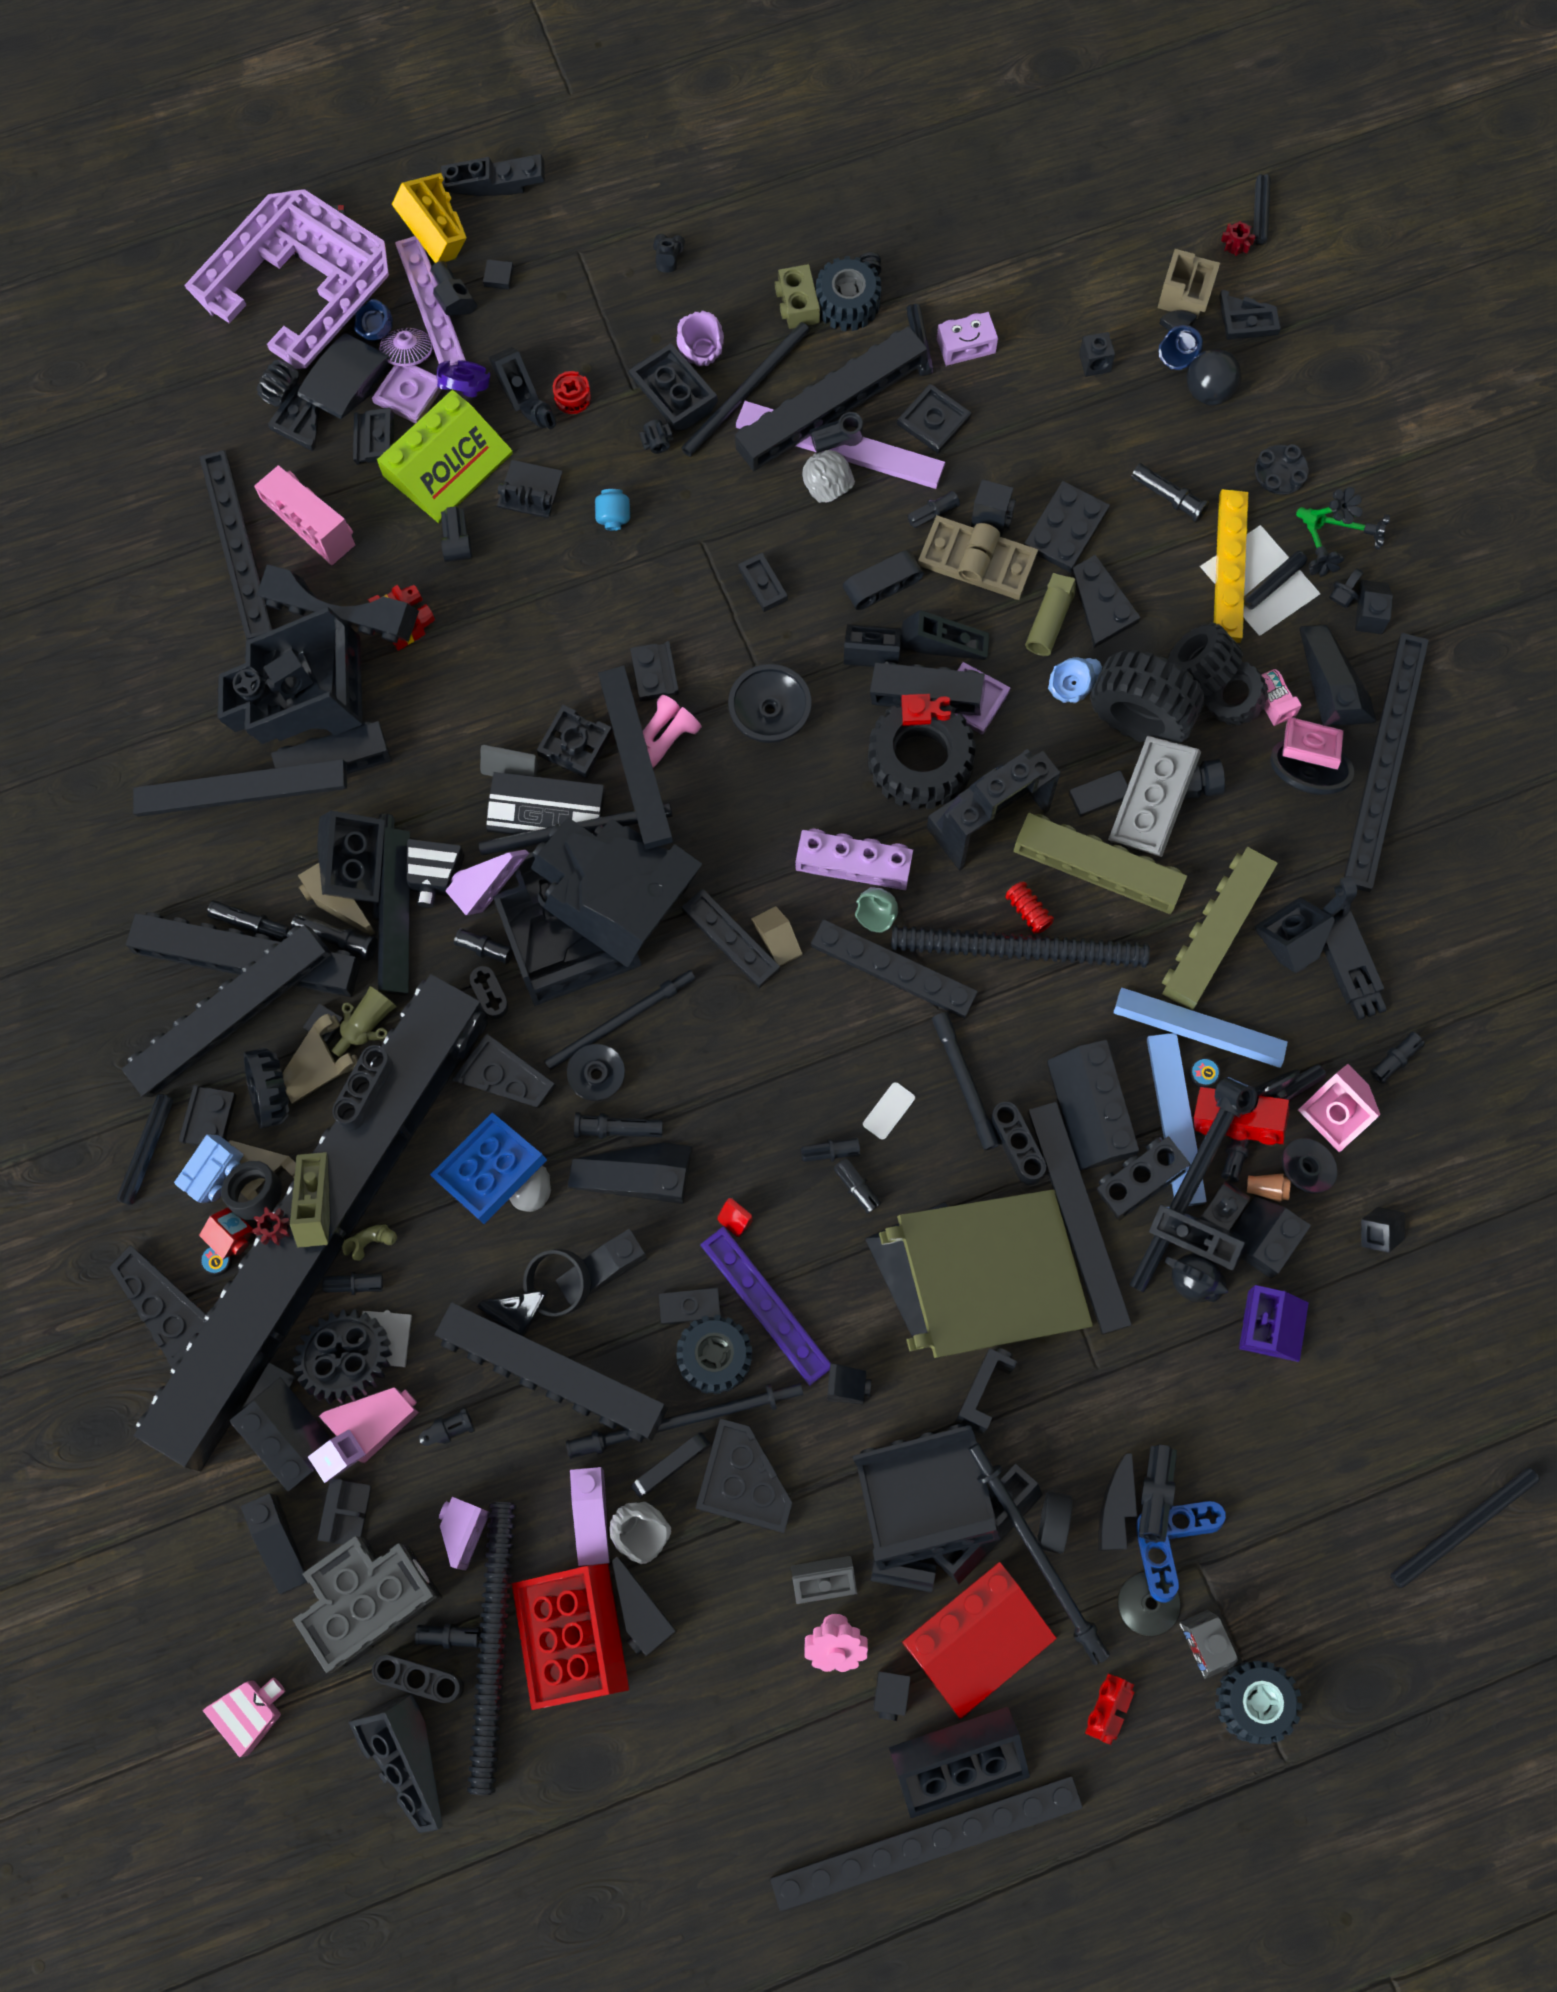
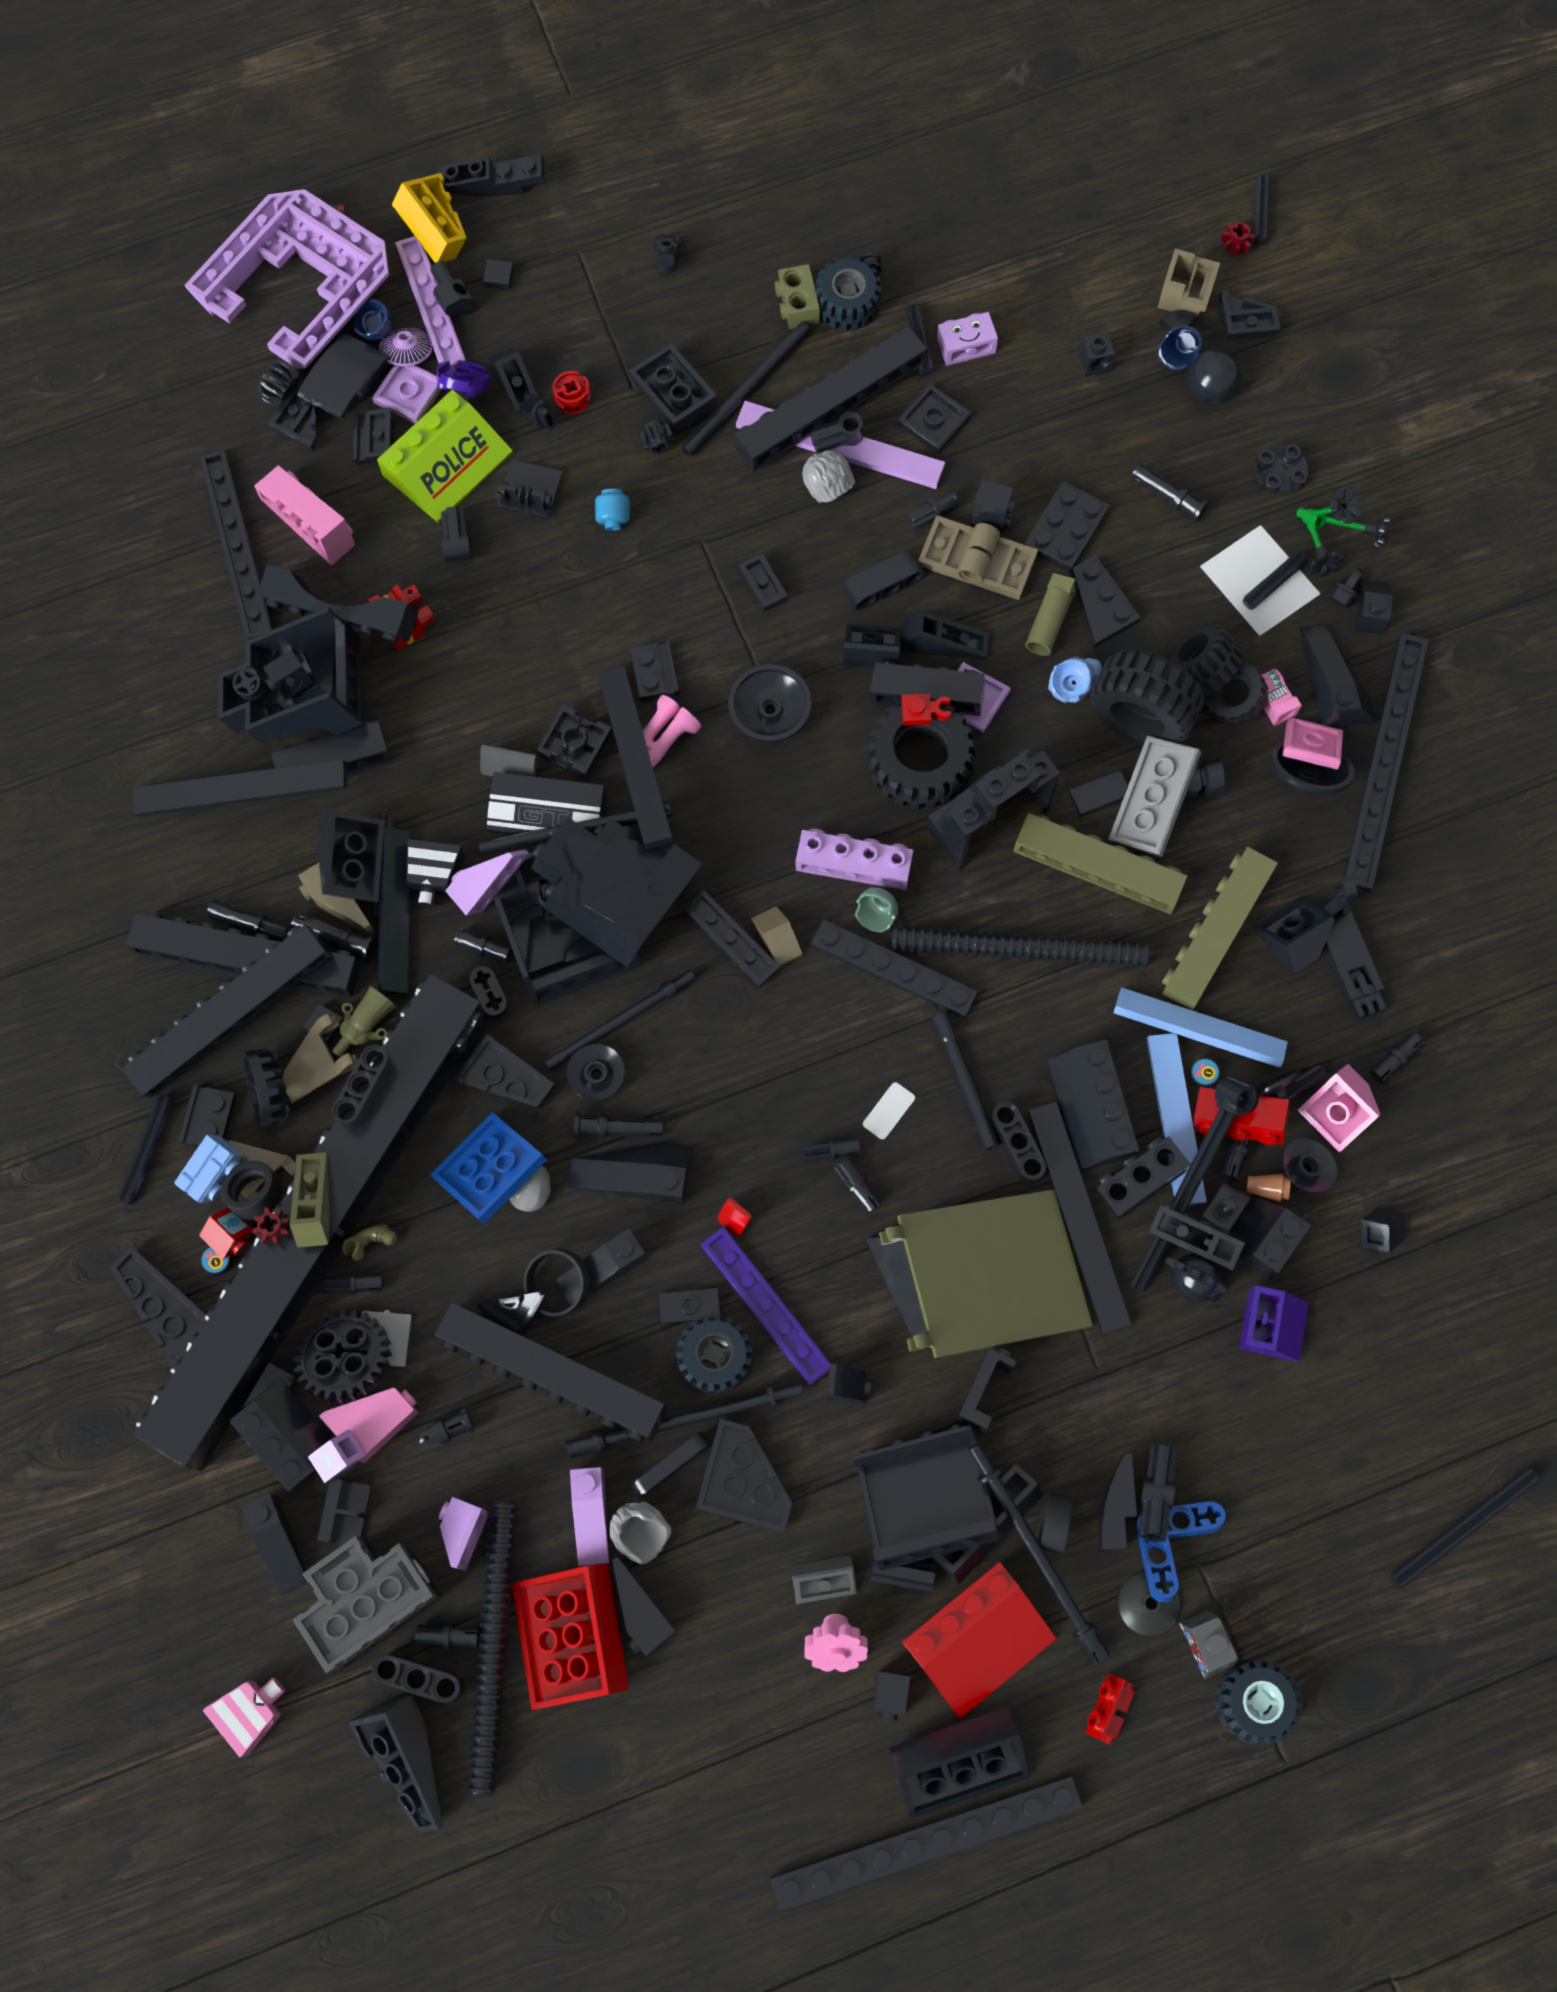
lavender hair [676,311,724,366] -> none
red piece [1005,882,1054,934] -> none
yellow plate [1214,489,1248,643] -> none

